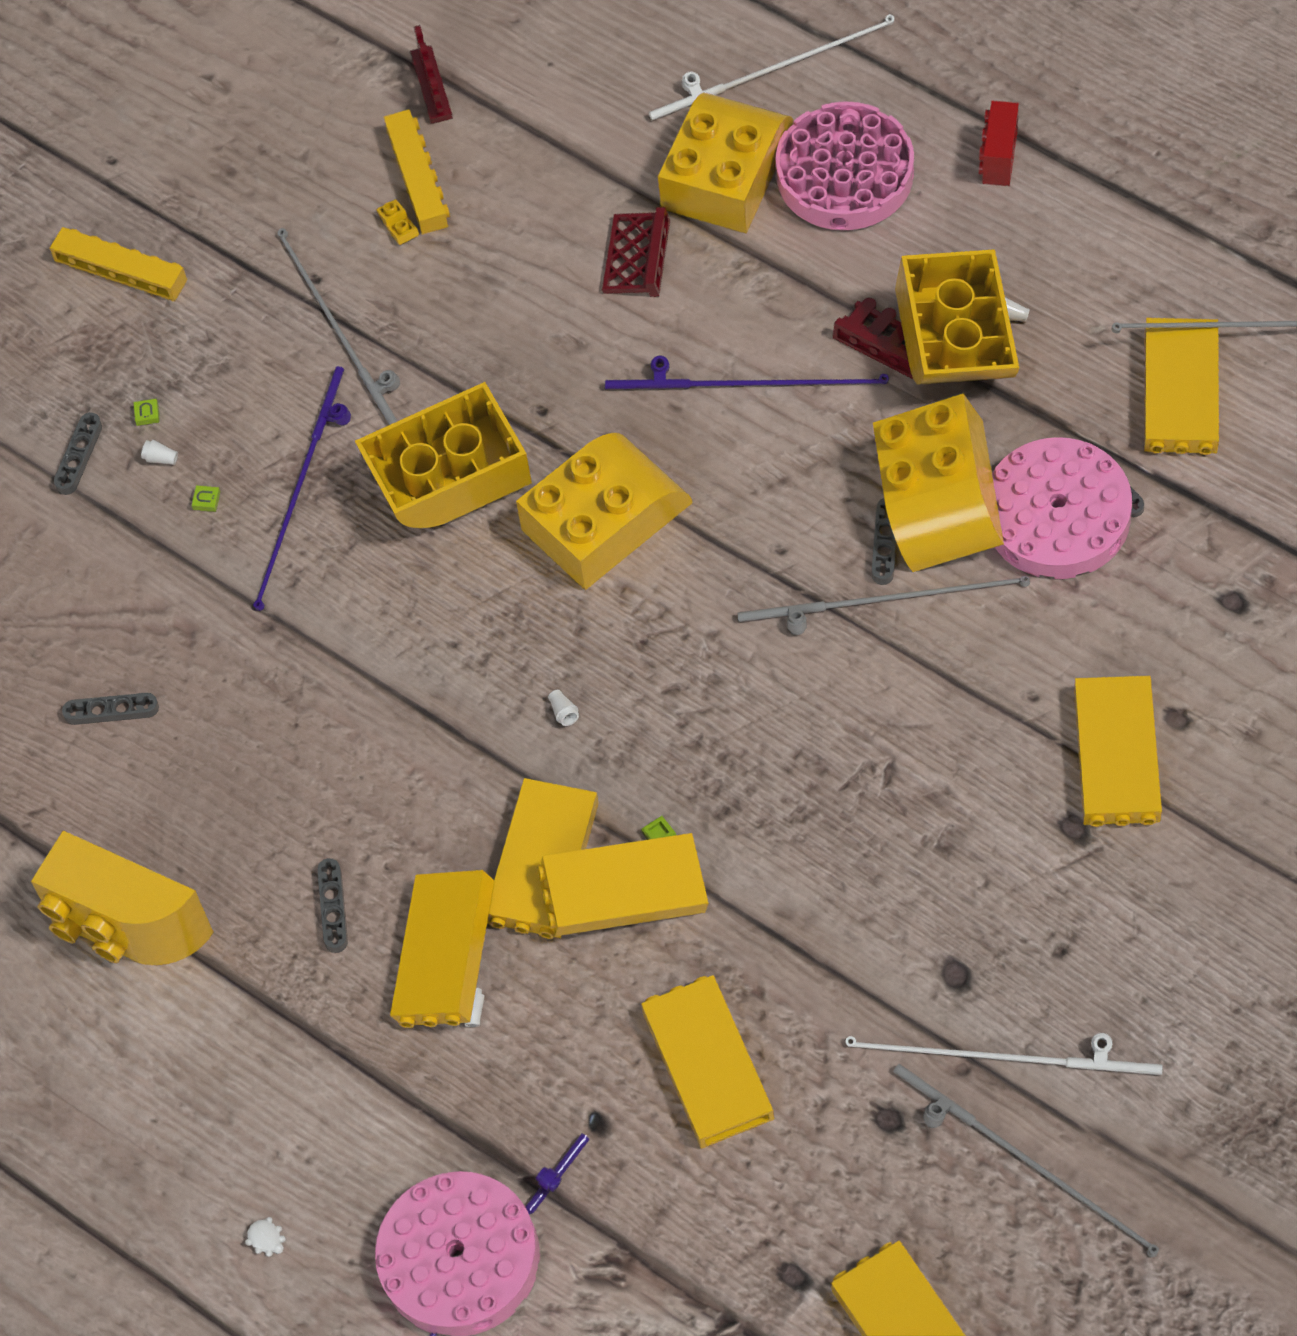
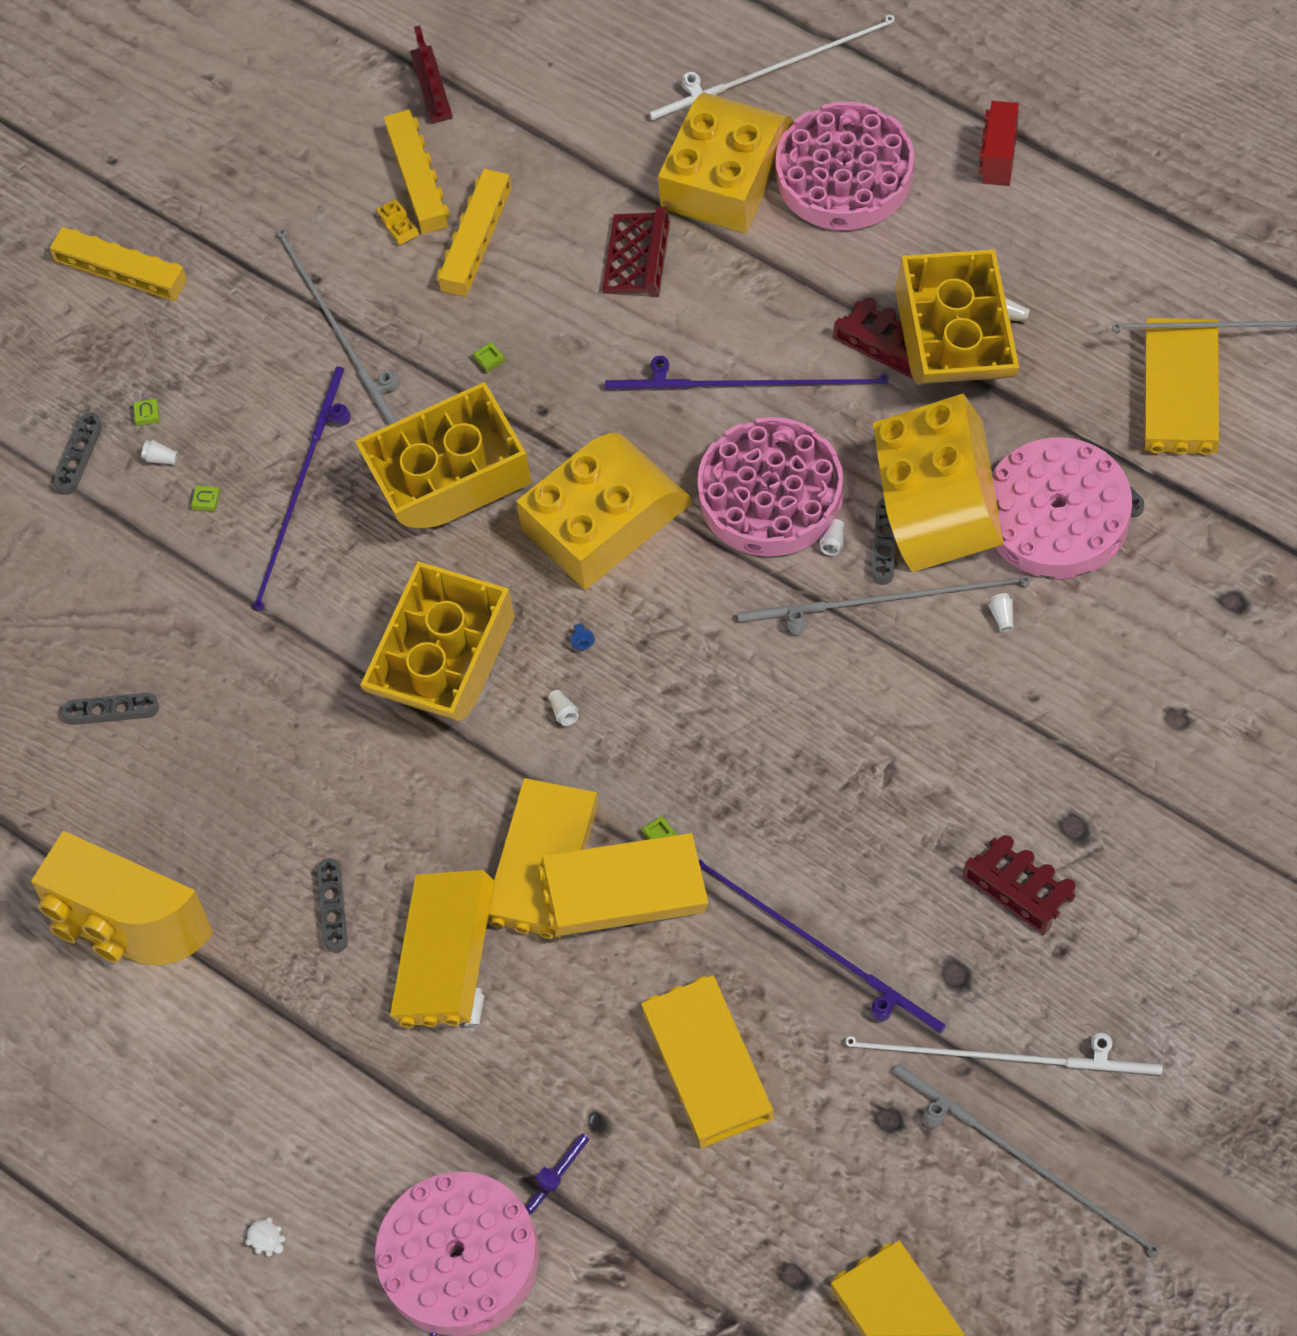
yellow brick [1074,676,1162,827] -> none
none -> yellow brick [360,561,515,721]
none -> yellow brick [436,169,512,297]
none -> lime tile [473,342,506,374]
none -> blue plate [570,623,595,650]
none -> bright pink brick [697,417,843,556]
none -> dark purple piece [698,859,946,1034]
none -> white cone [820,519,845,556]
none -> dark red fence [962,835,1076,935]
none -> white cone [989,593,1014,632]

